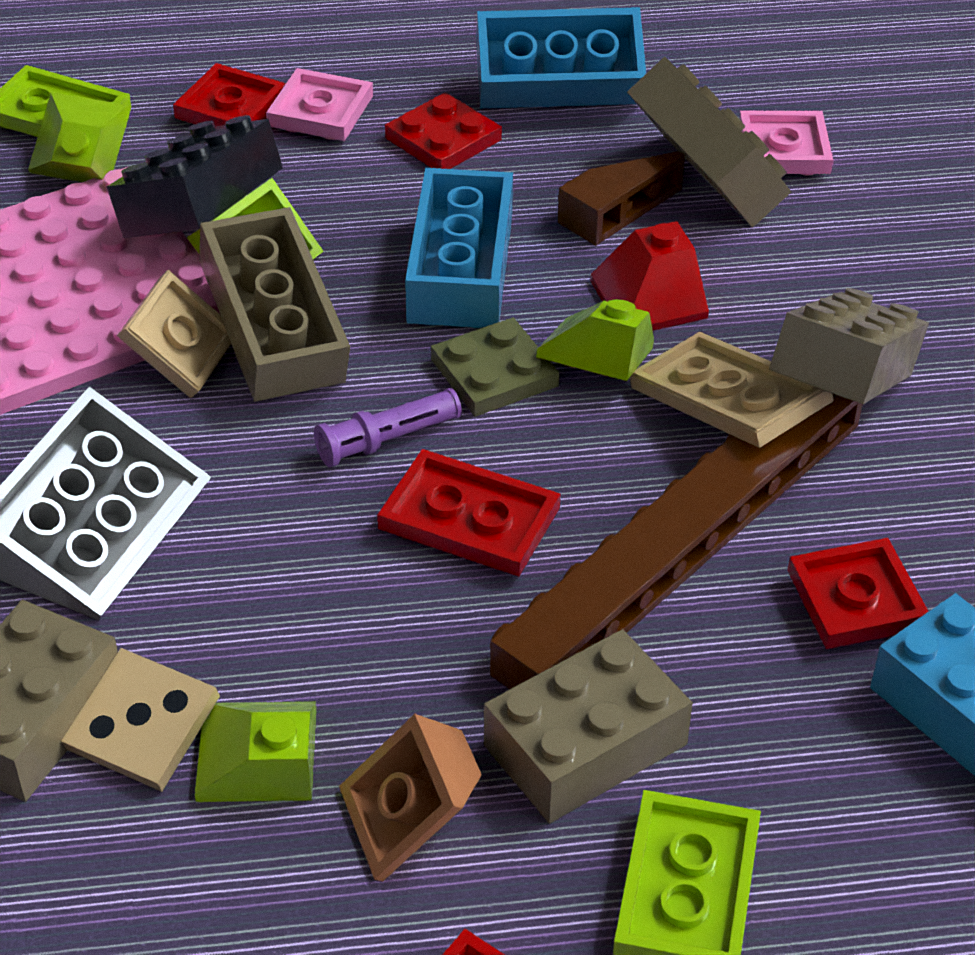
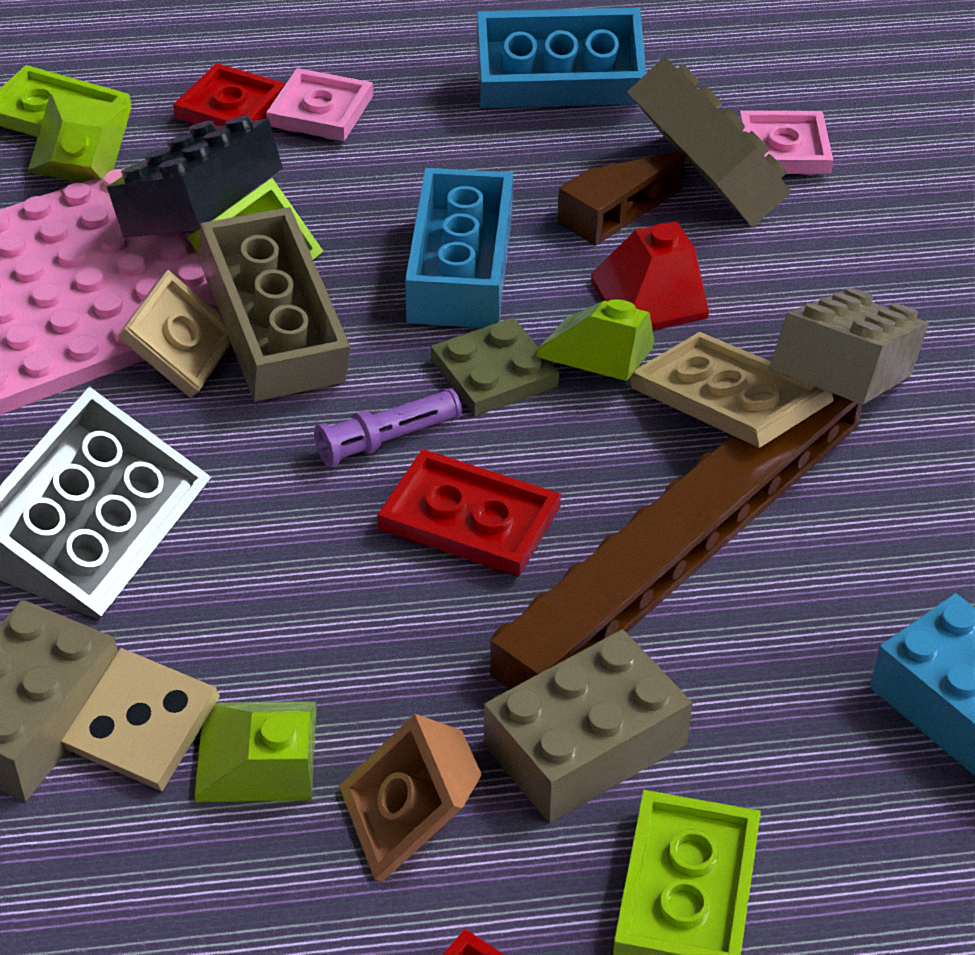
red plate [385,92,502,169] -> none
red plate [787,538,929,649] -> none

